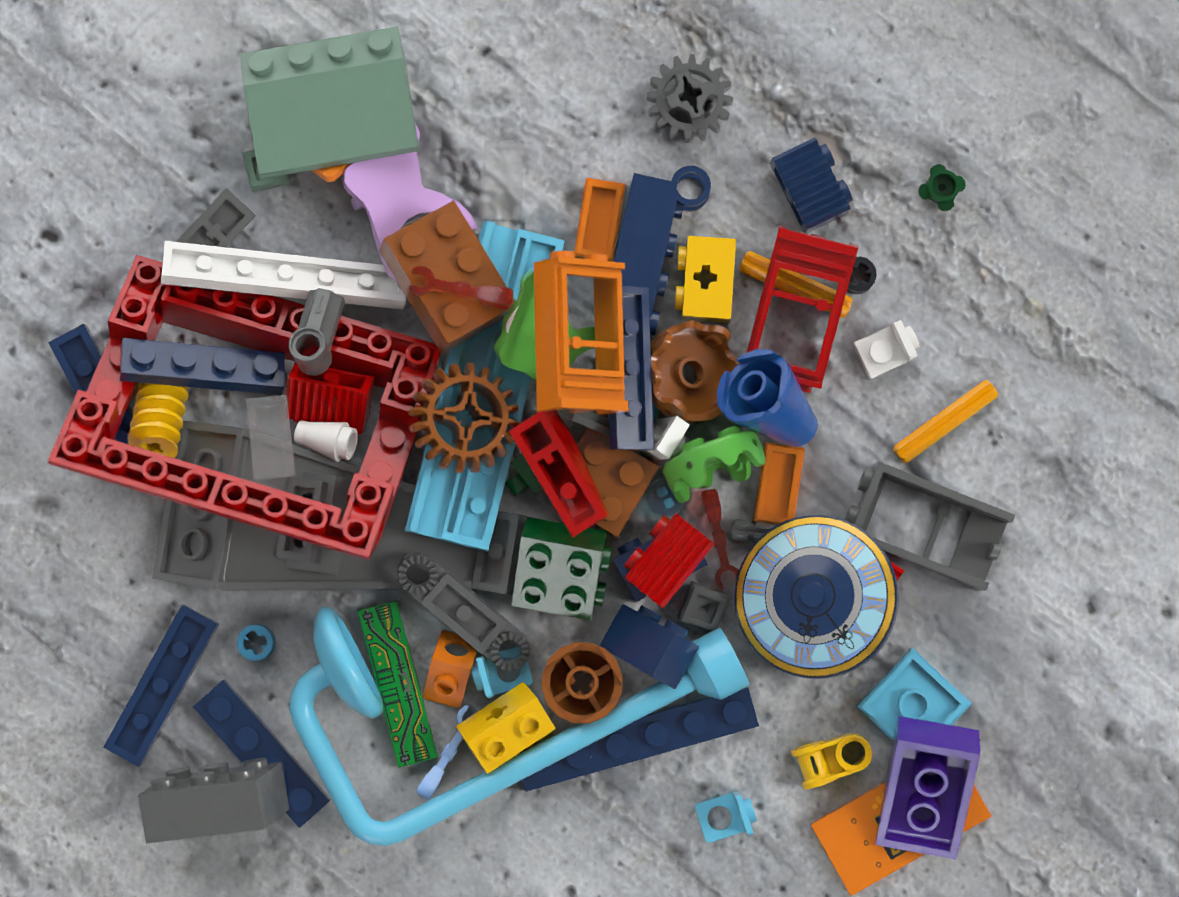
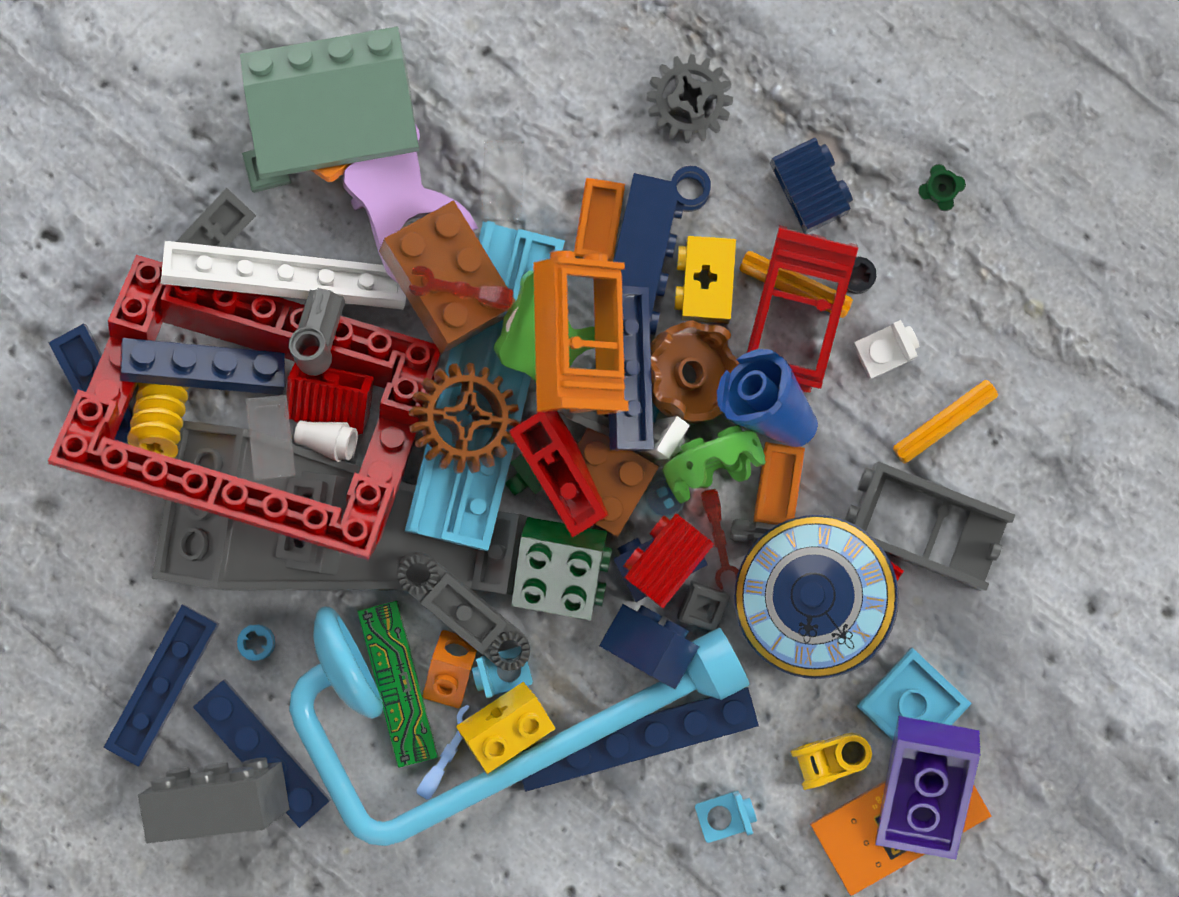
dark orange cylinder [541,642,623,724] -> none

